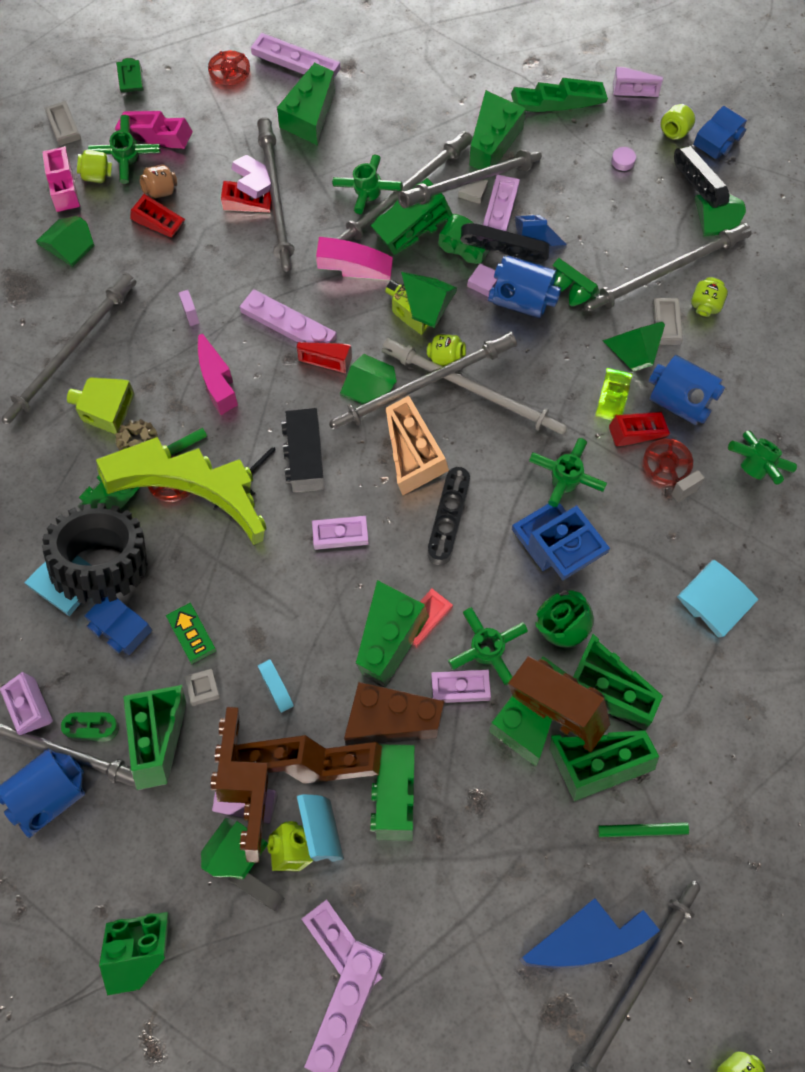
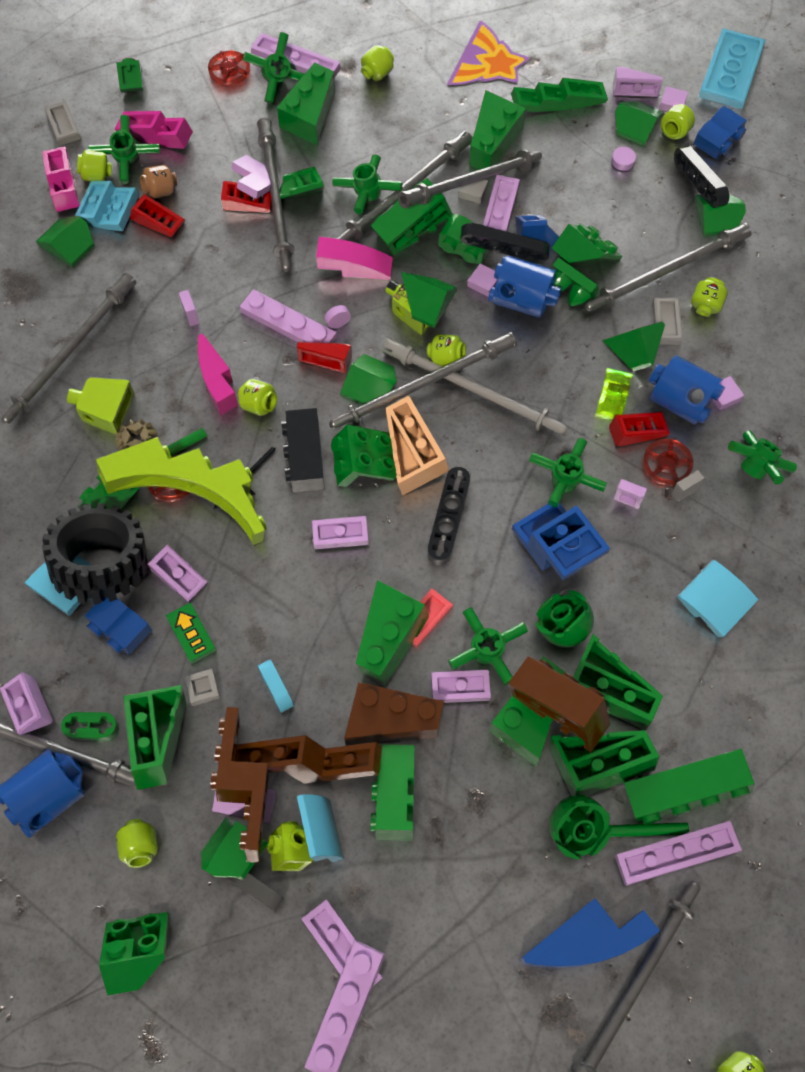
none -> medium azure slope [75,181,140,231]
none -> lime head [116,819,158,868]
none -> lavender slope [148,545,207,602]
none -> lime head [238,379,277,416]
none -> green bar [243,32,304,104]
none -> green slope [279,166,324,199]
none -> lavender tile [325,305,351,329]
none -> green bracket [331,425,397,487]
none -> lime head [361,45,394,81]
none -> sticker [447,21,529,85]
none -> green cylinder [548,795,612,860]
none -> green slope [552,223,623,264]
none -> lavender tile [613,479,647,509]
none -> green slope [615,100,664,146]
none -> lavender plate [615,821,742,886]
none -> green wedge [624,748,755,825]
none -> lavender tile [659,86,688,111]
none -> medium azure tile [698,28,765,109]
none -> lavender tile [713,376,744,410]

